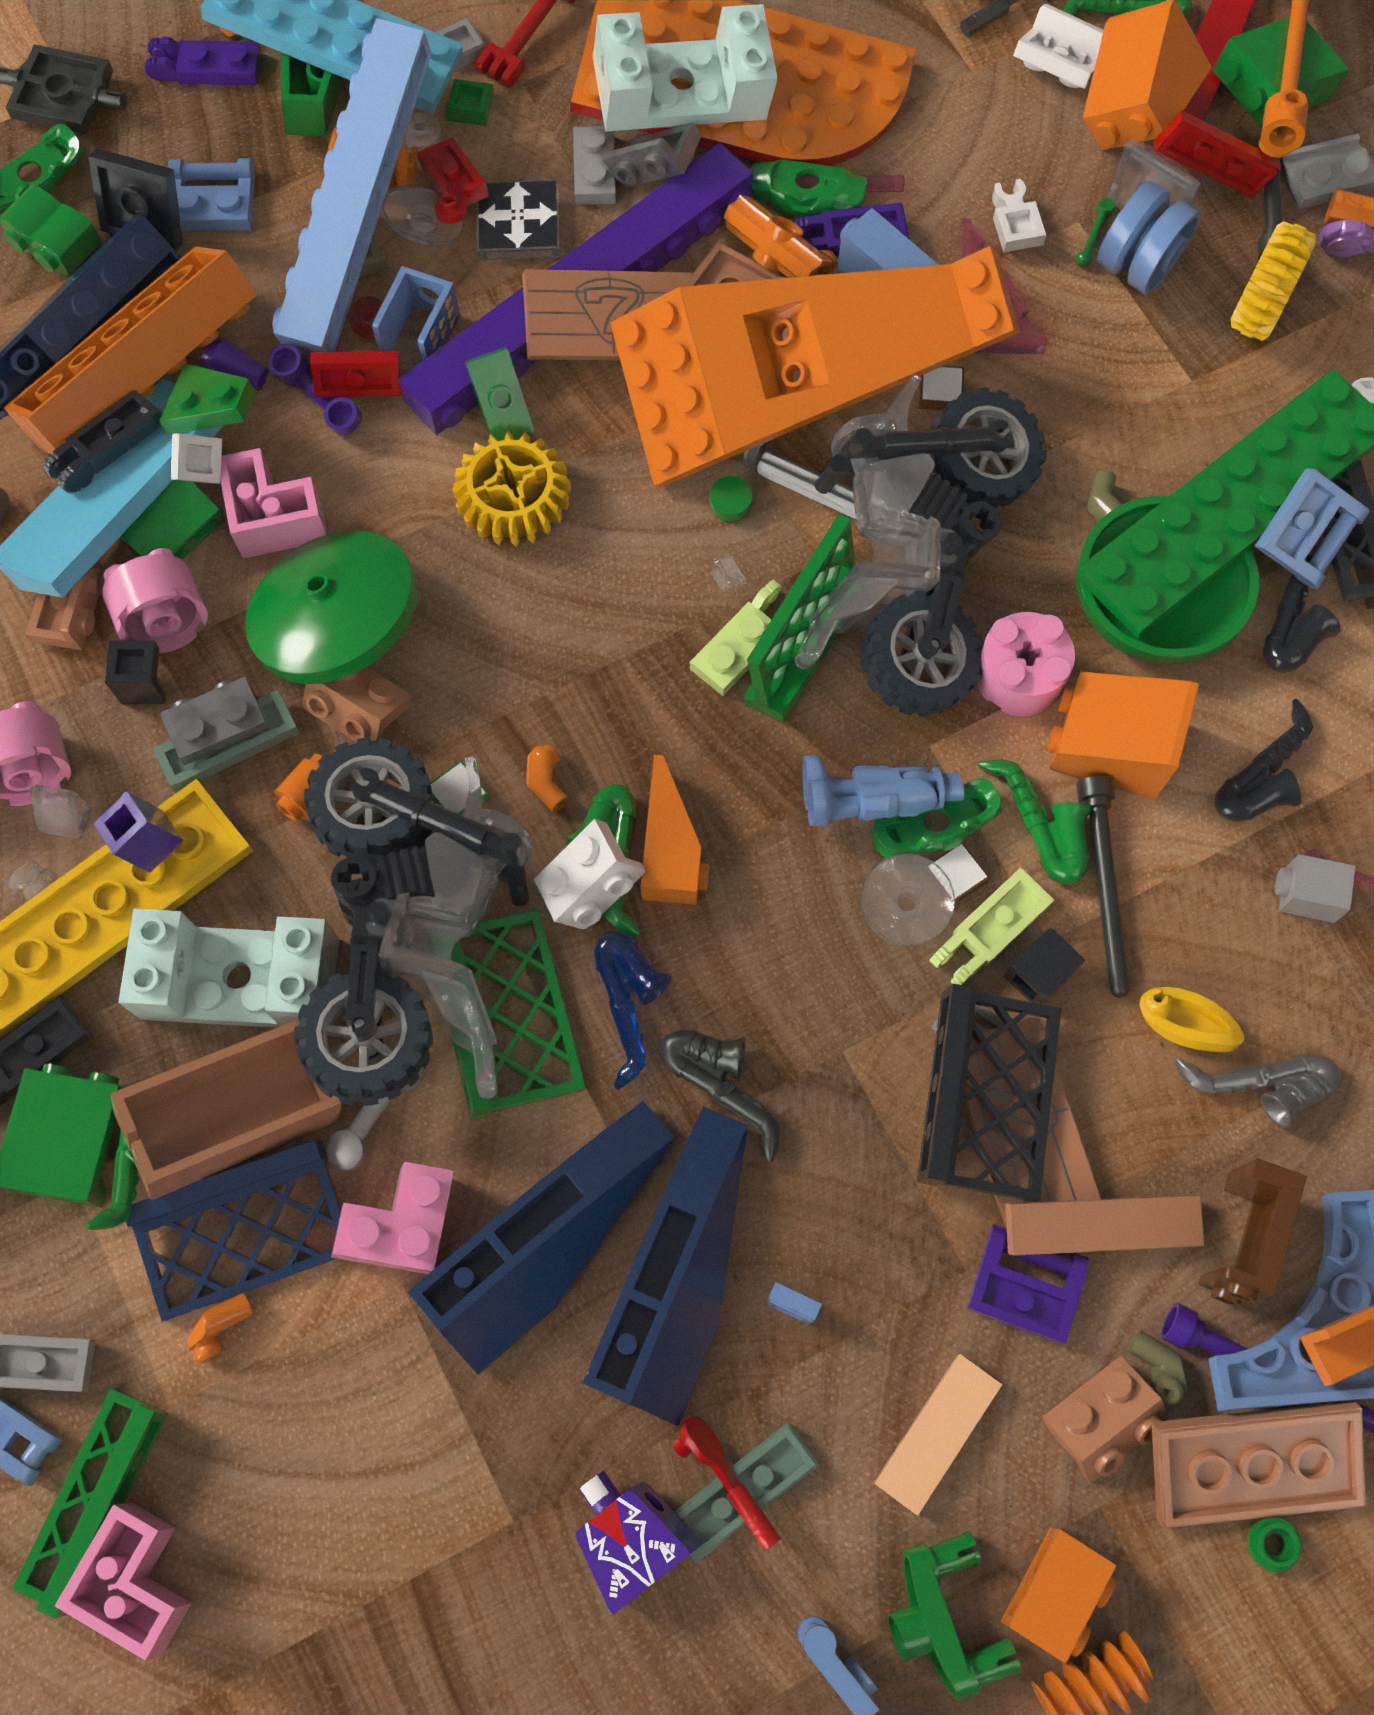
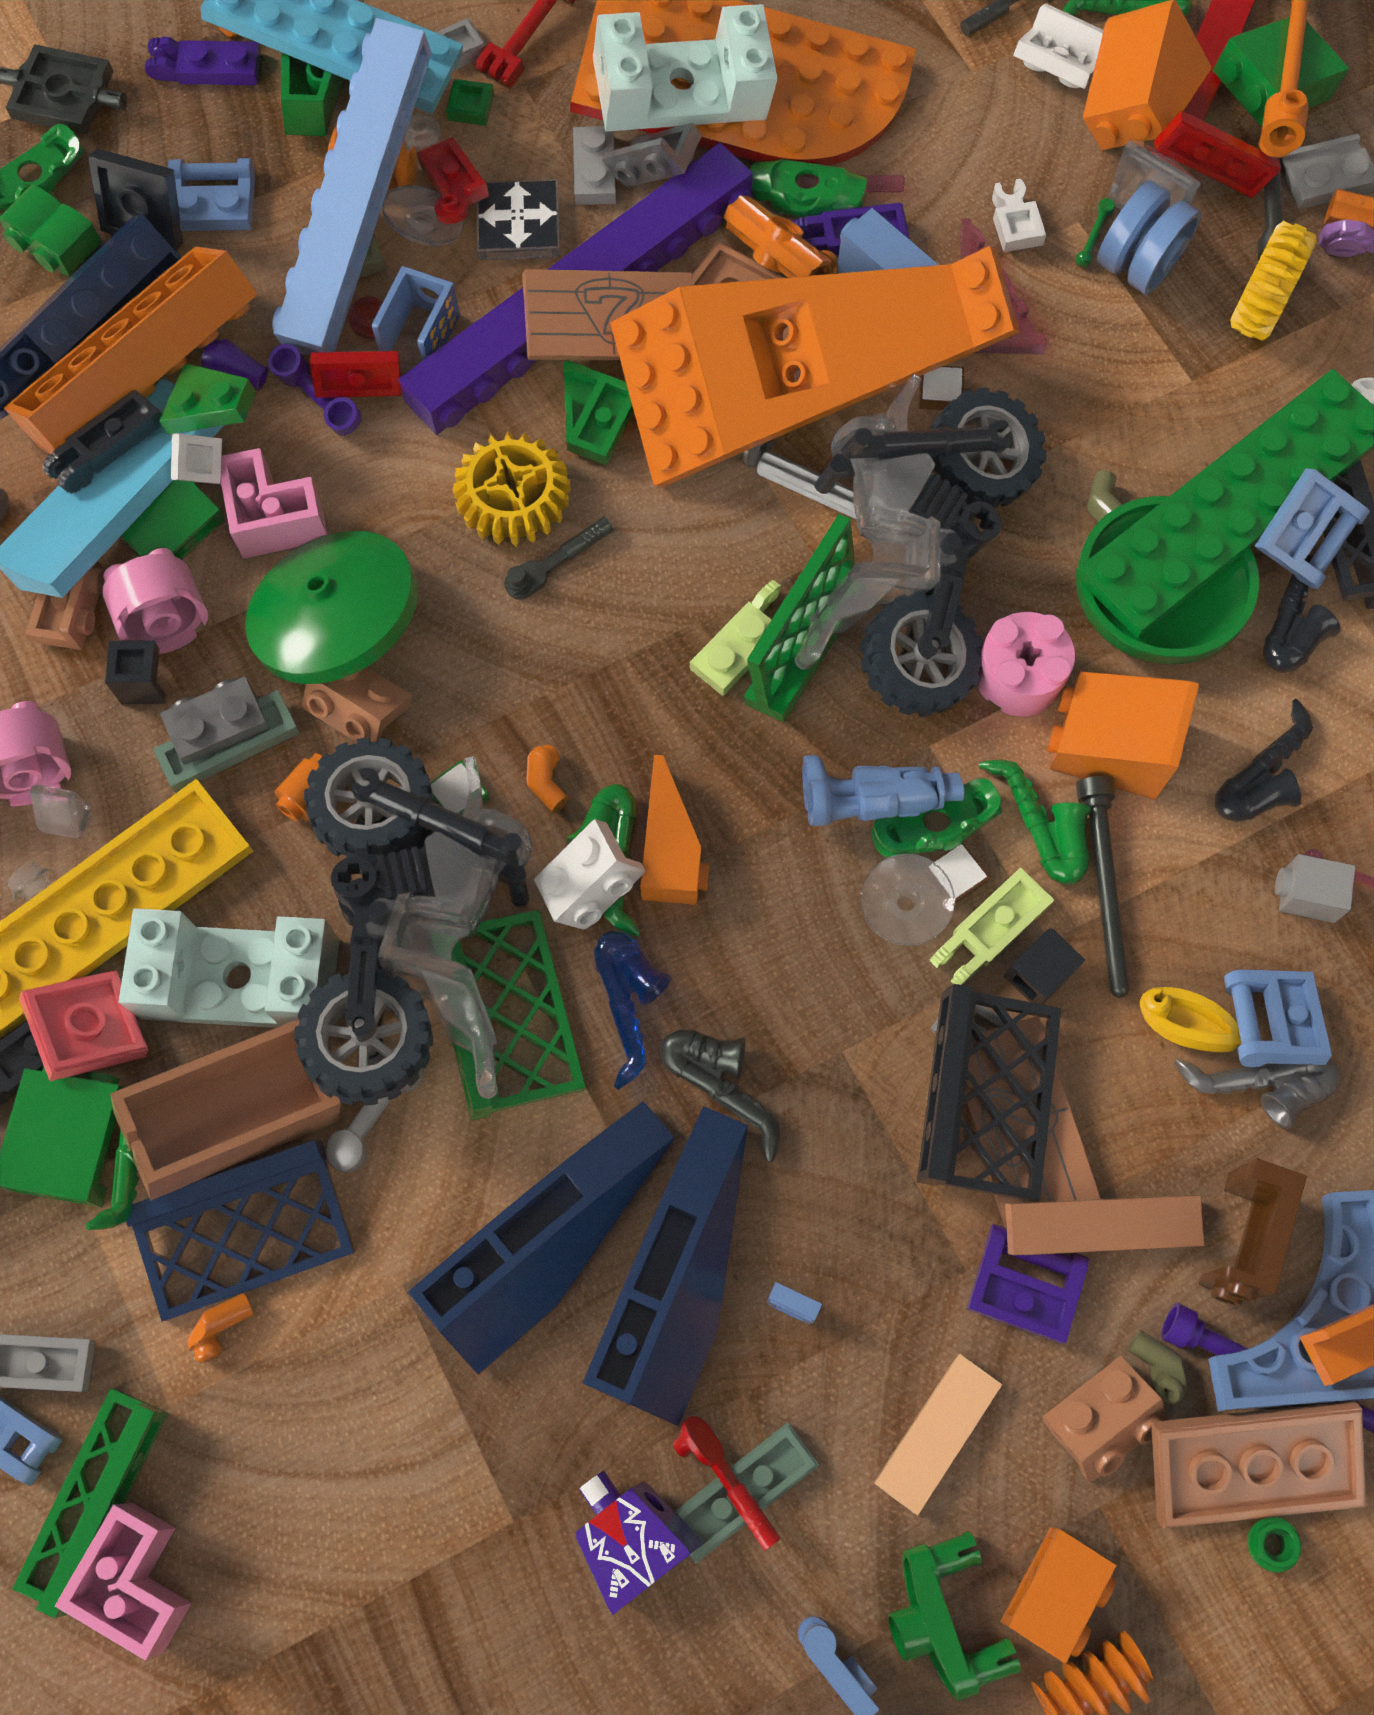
dark purple brick [93,791,183,873] -> none
bright pink brick [331,1162,454,1275] -> none
green plate [465,347,535,441] -> none
green tile [709,476,753,522] -> none
clear plate [710,553,748,595] -> none
none -> coral tile [19,970,148,1081]
none -> pearl dark grey piece [504,516,614,600]
none -> green wing [563,360,634,466]
none -> medium blue plate [1224,970,1332,1067]

